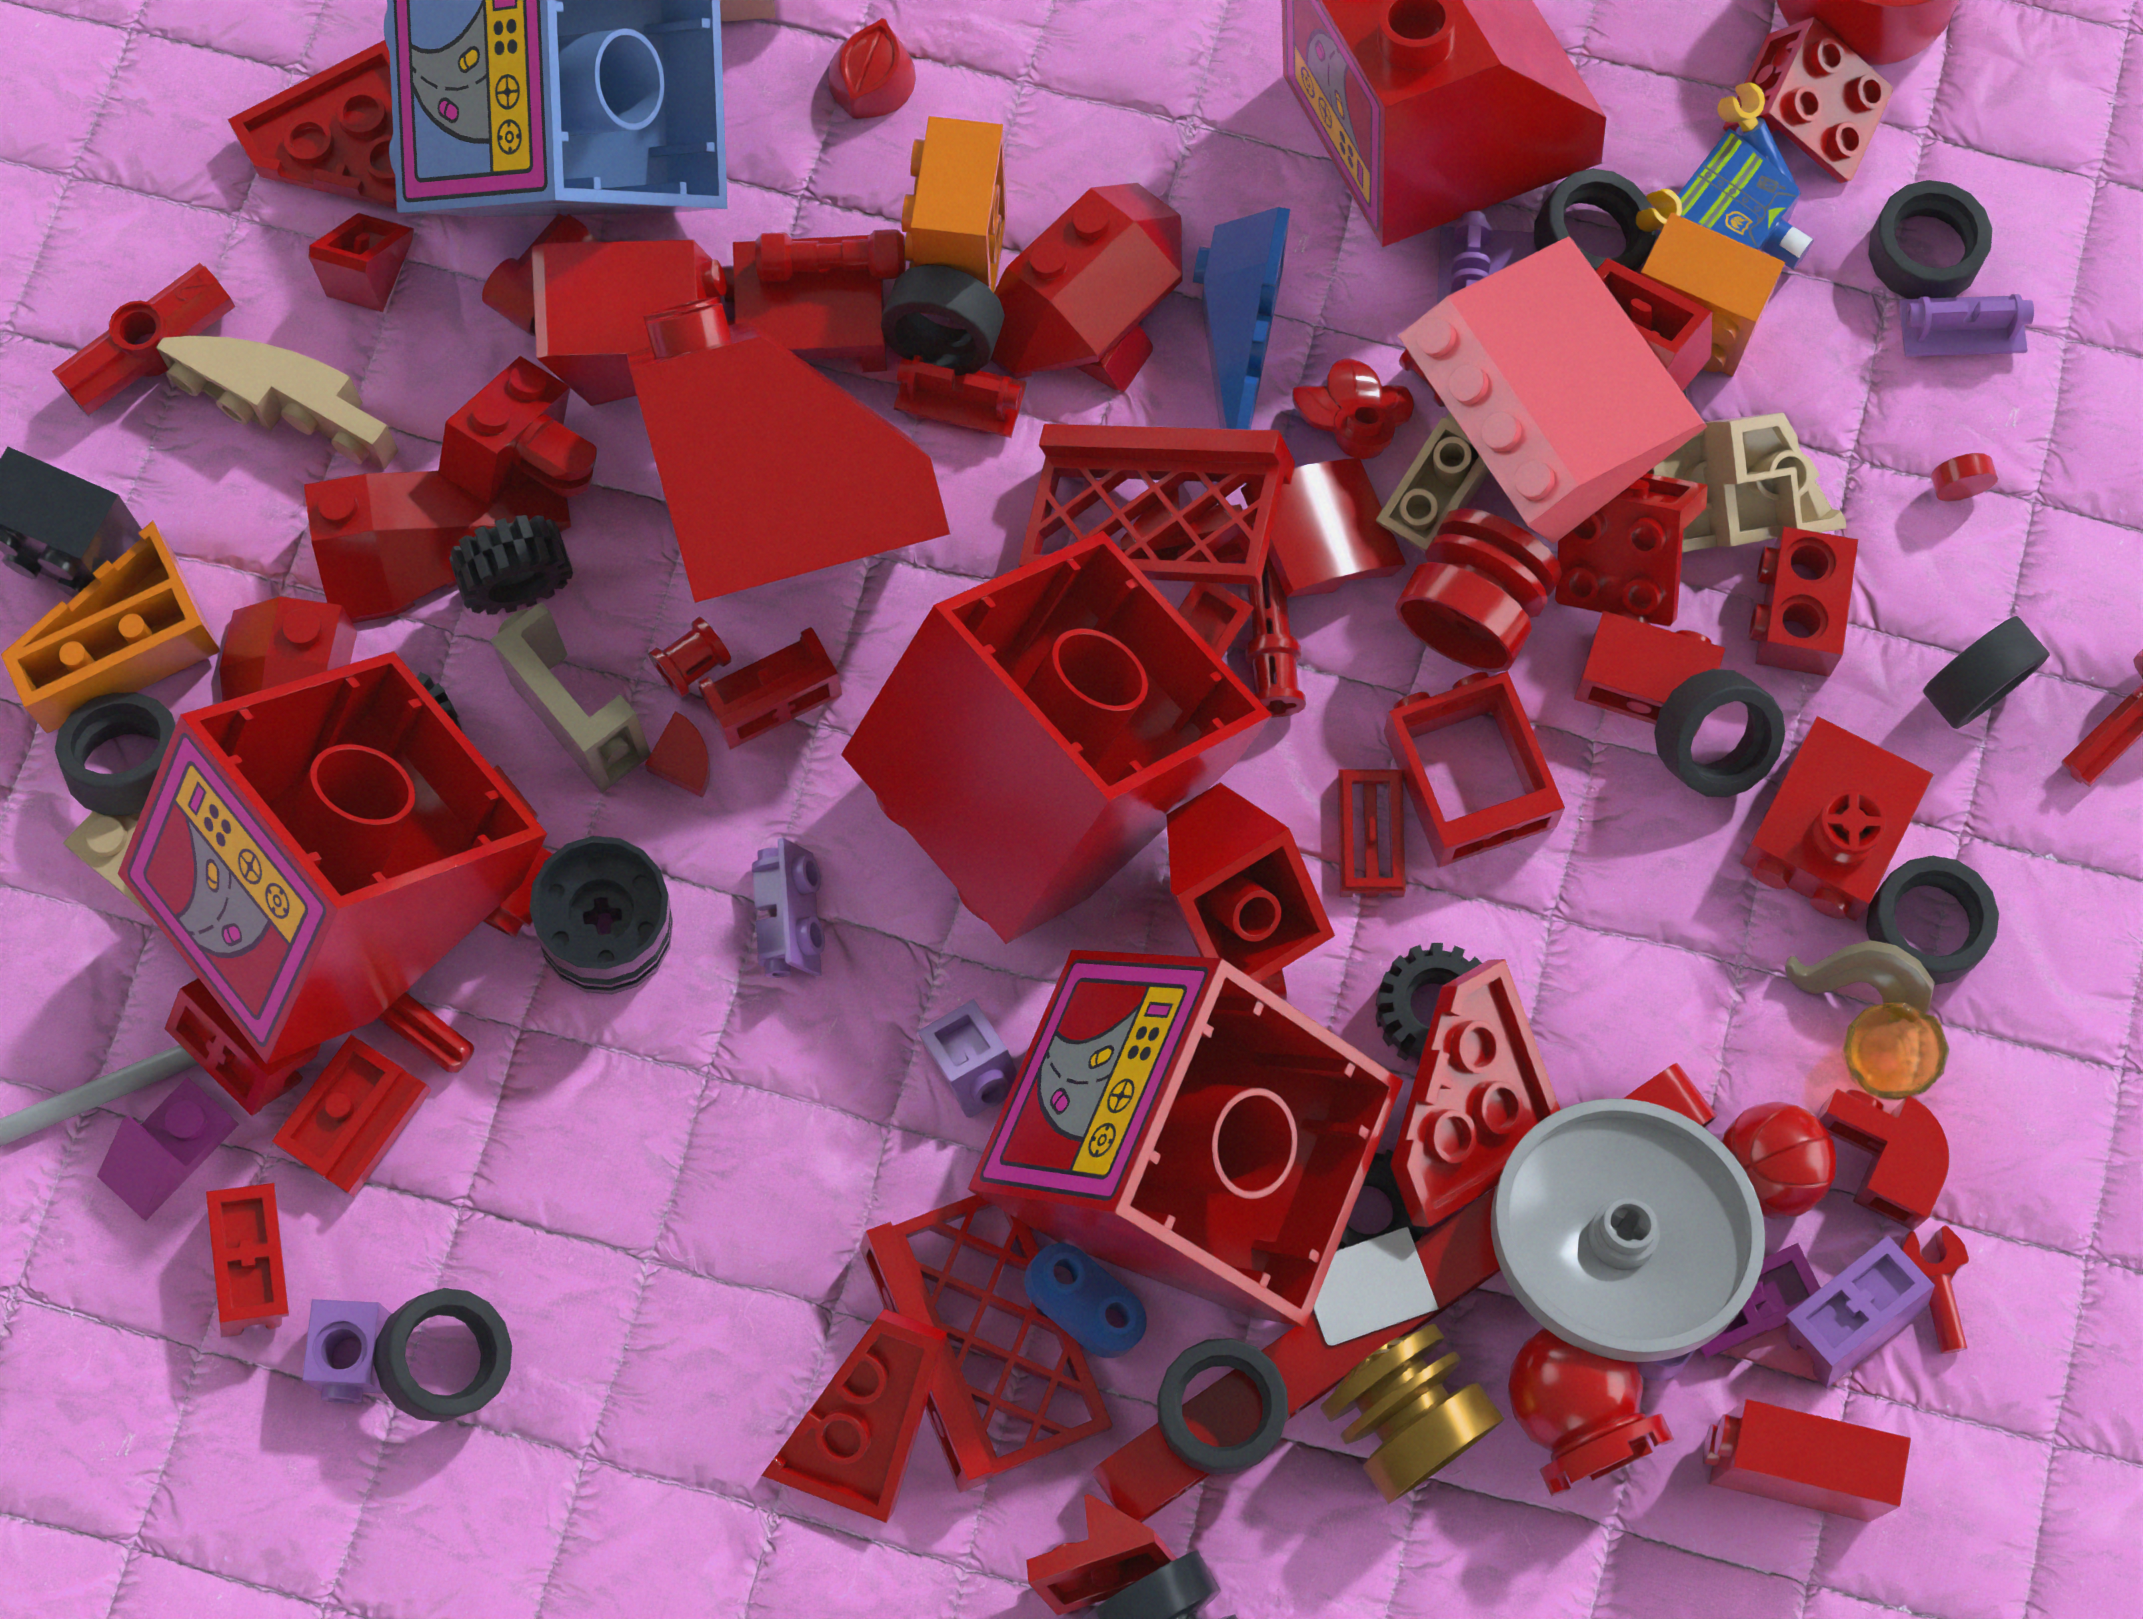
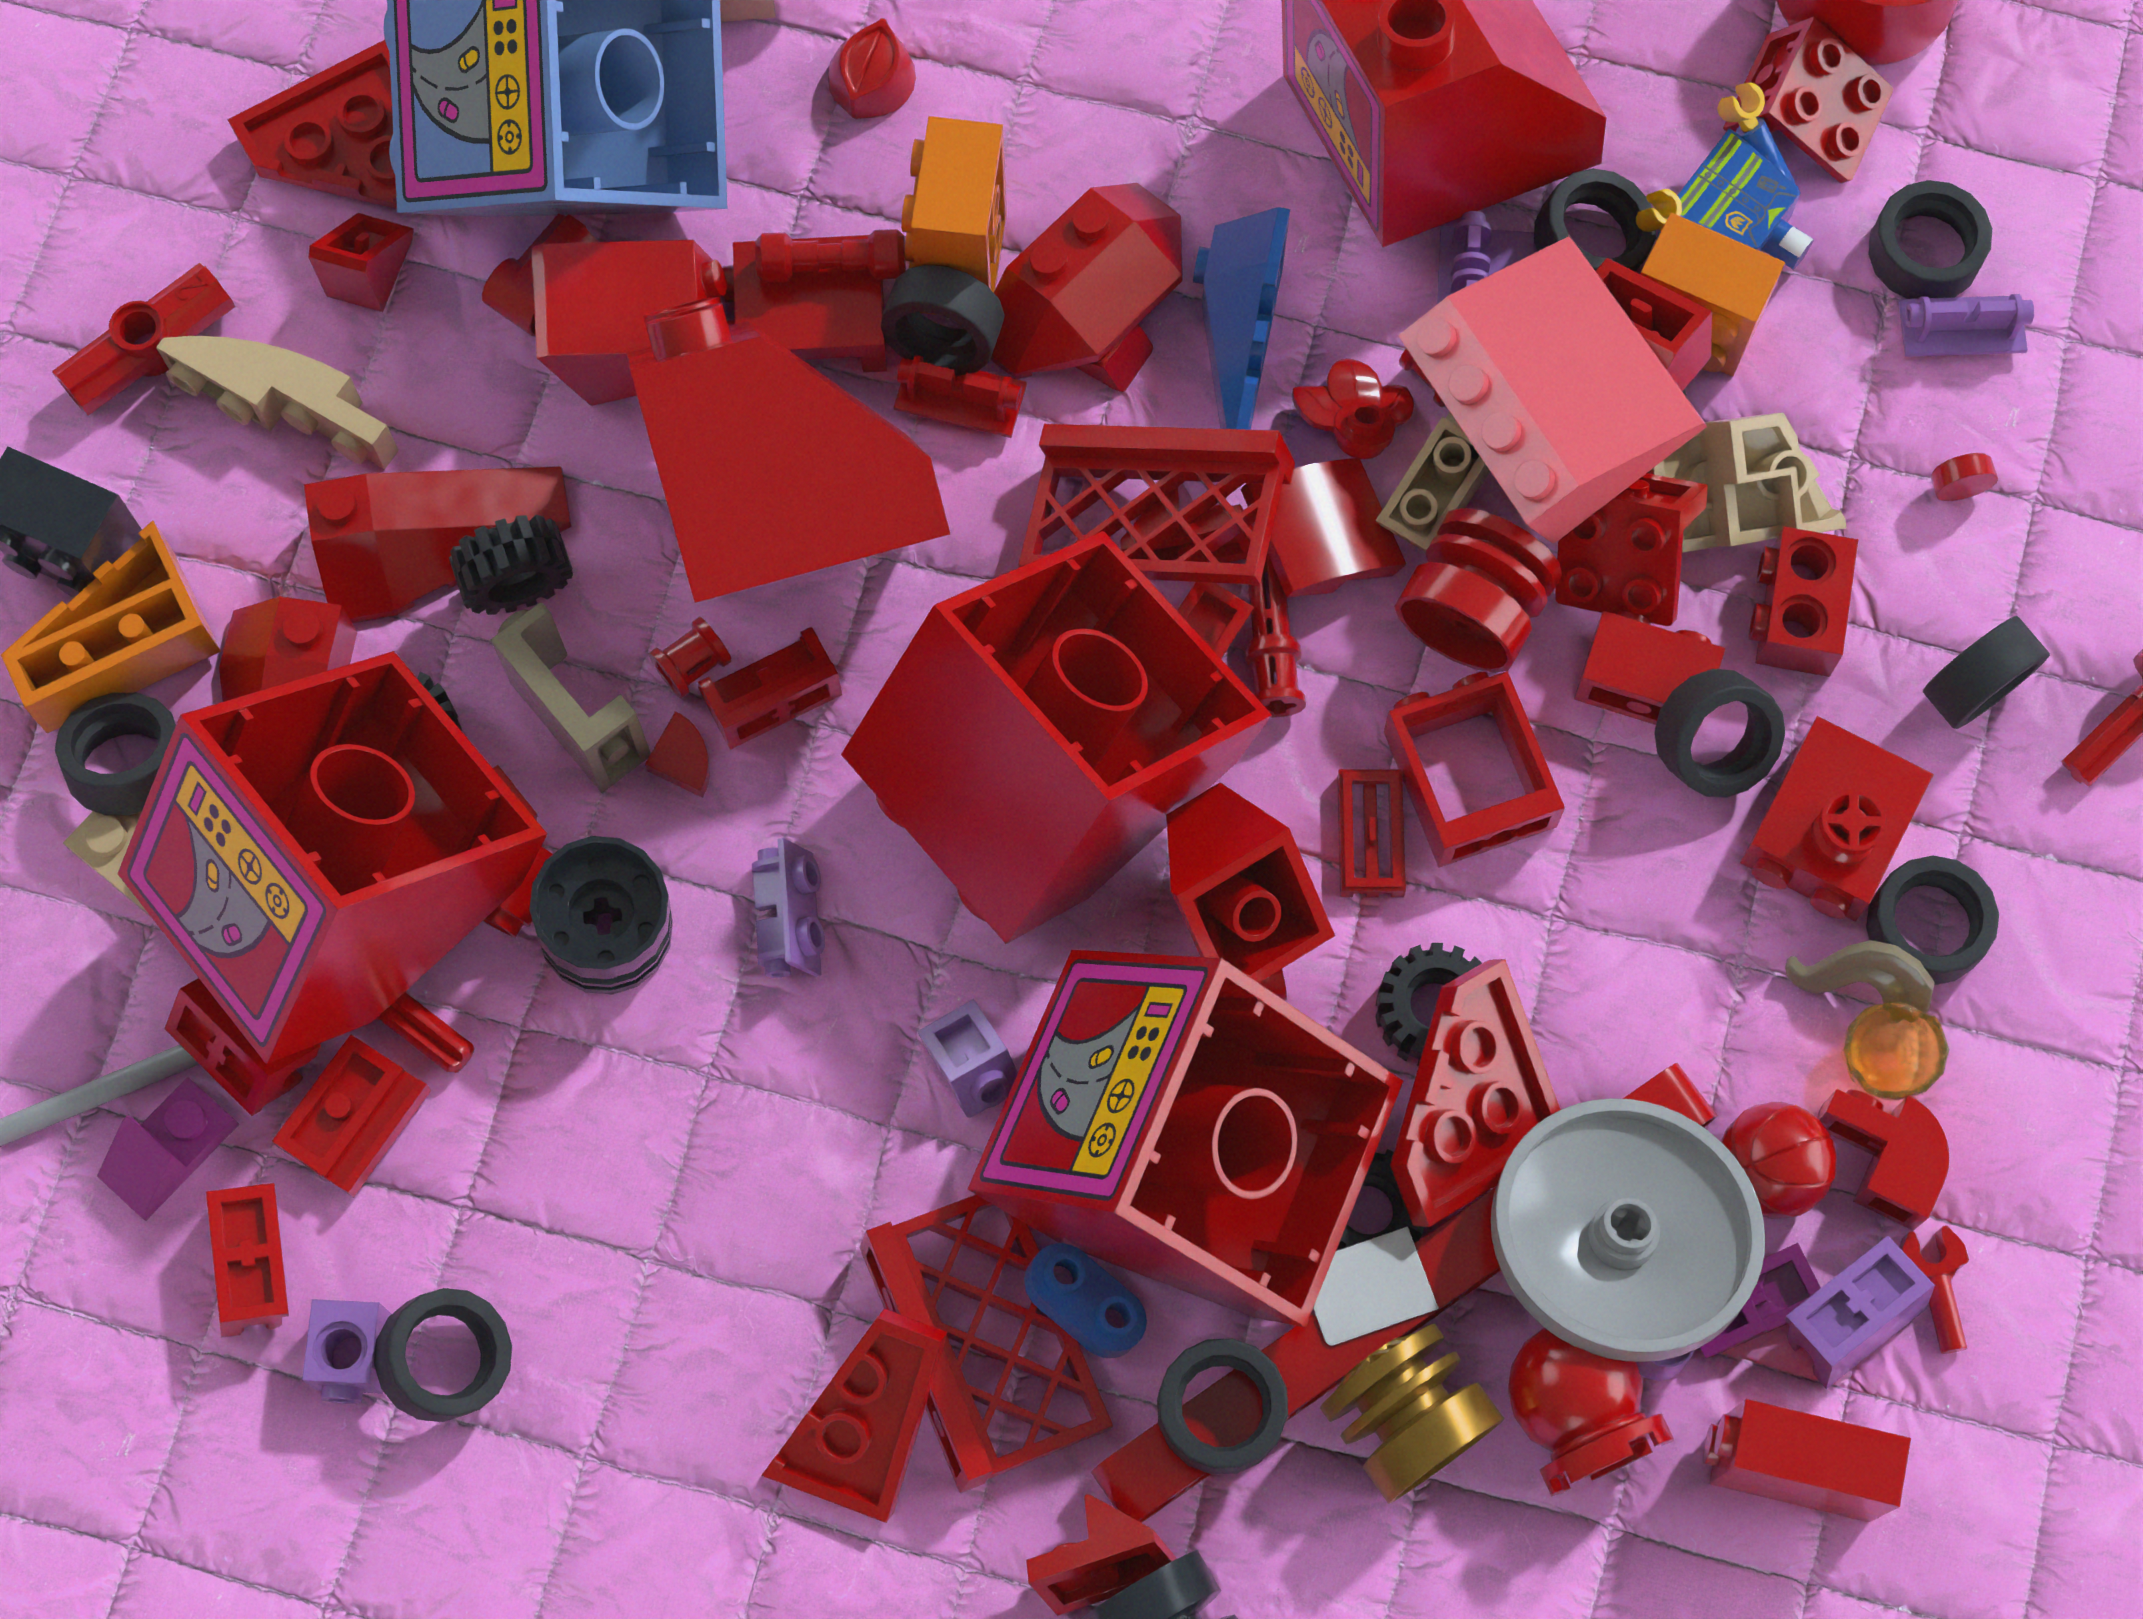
red brick [438,356,597,504] -> none

